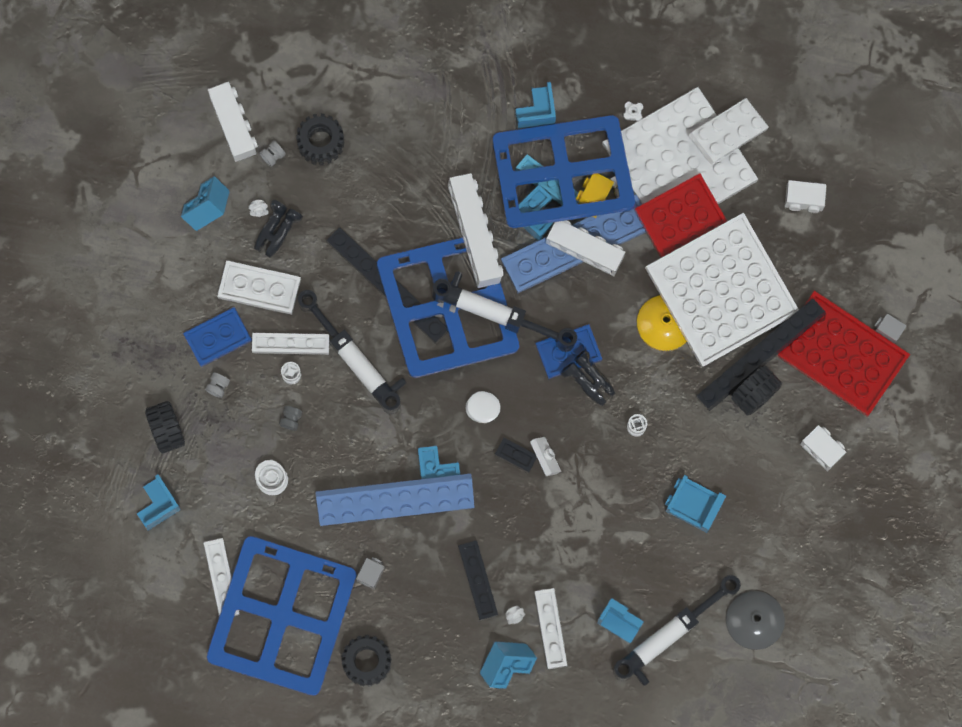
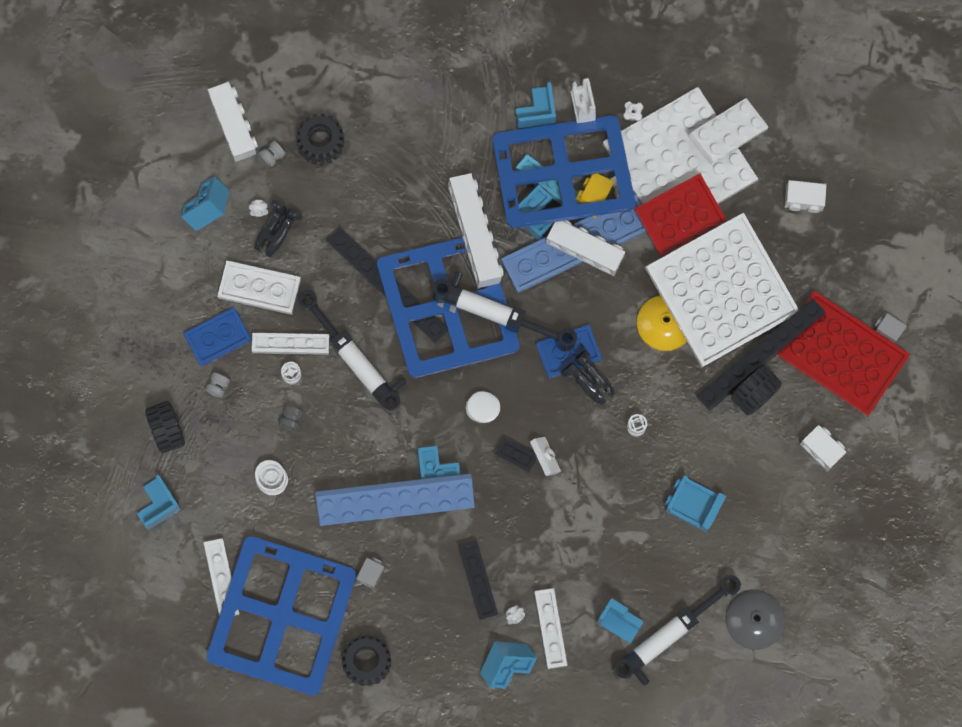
none -> white hinge [570,78,596,123]

